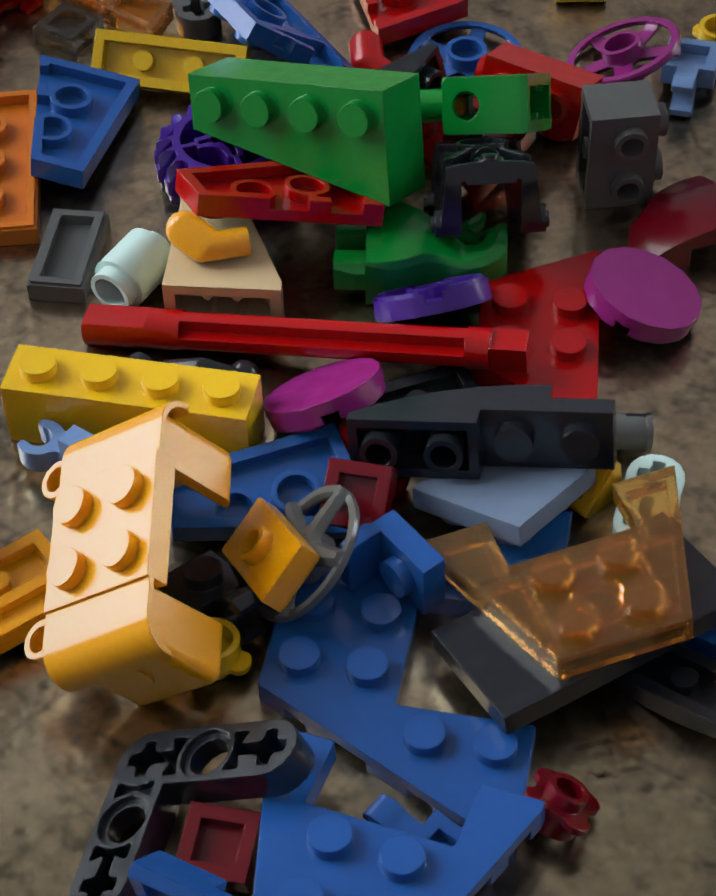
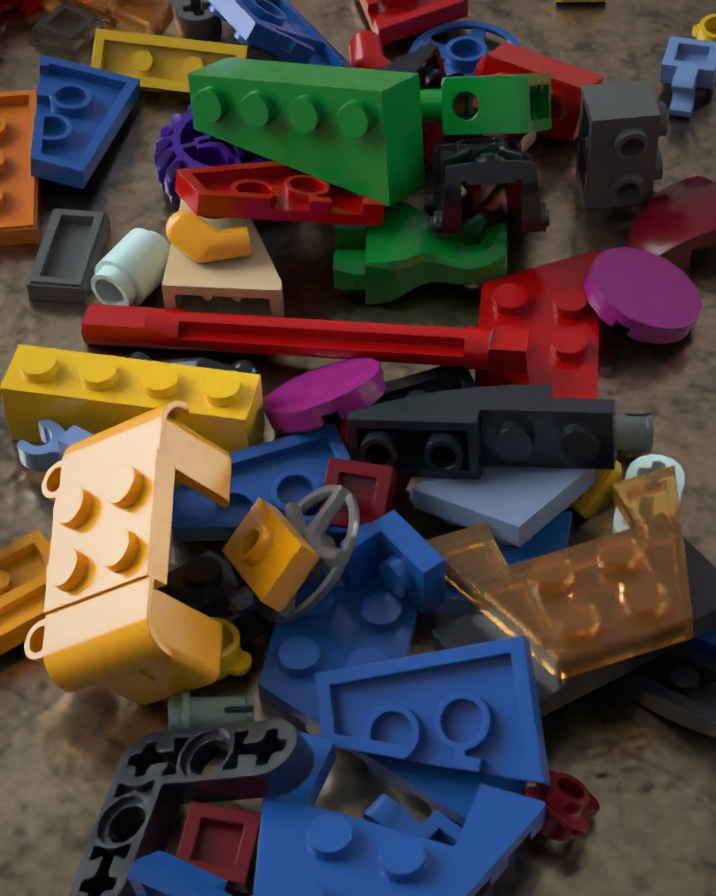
dark purple tile [372,273,493,322] -> none
magenta wheel [567,16,682,84] -> none
none -> sand green pin [168,690,255,731]
none -> blue wing [314,635,551,786]

